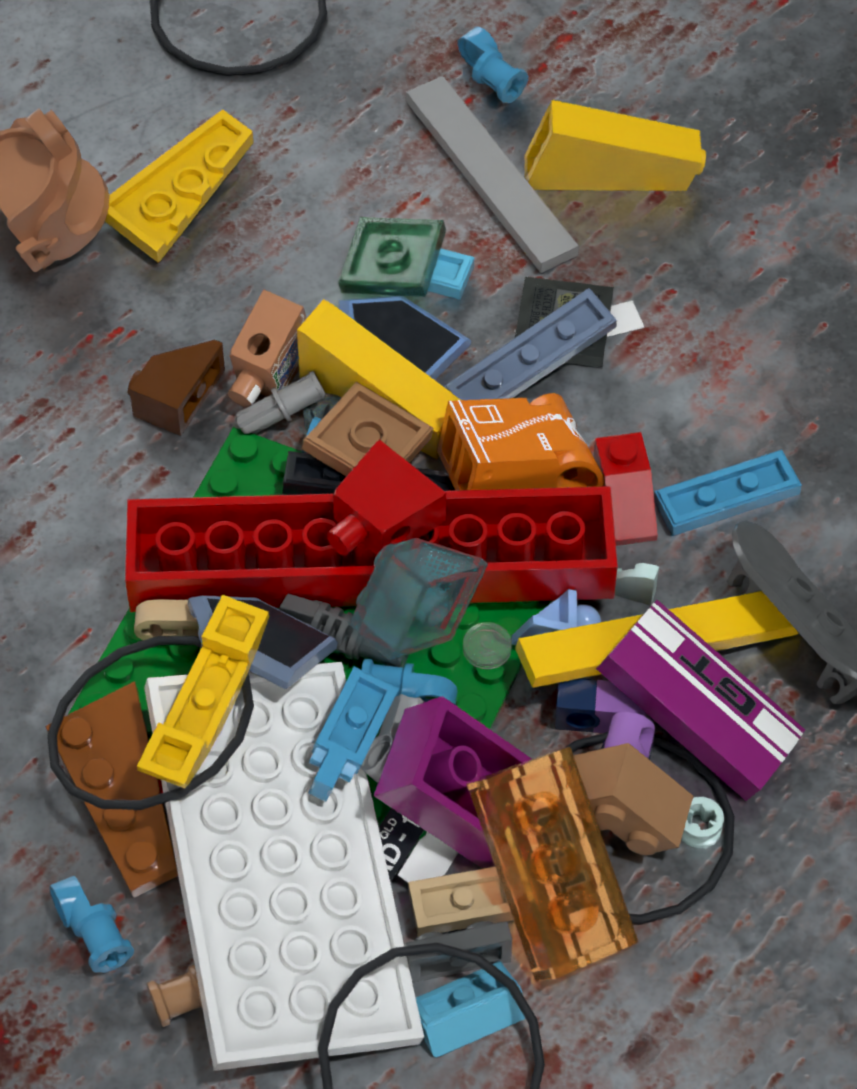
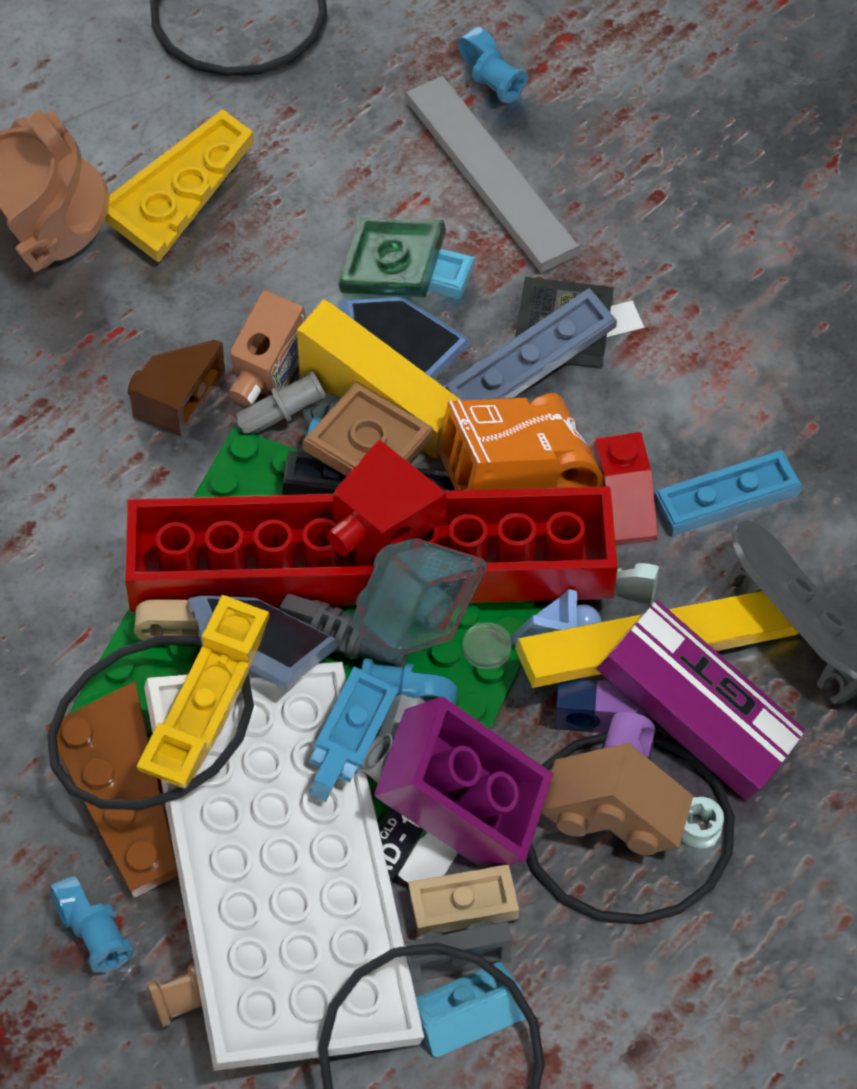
clear orange slope [466,747,639,981] -> none
yellow slope [524,100,706,191] -> none

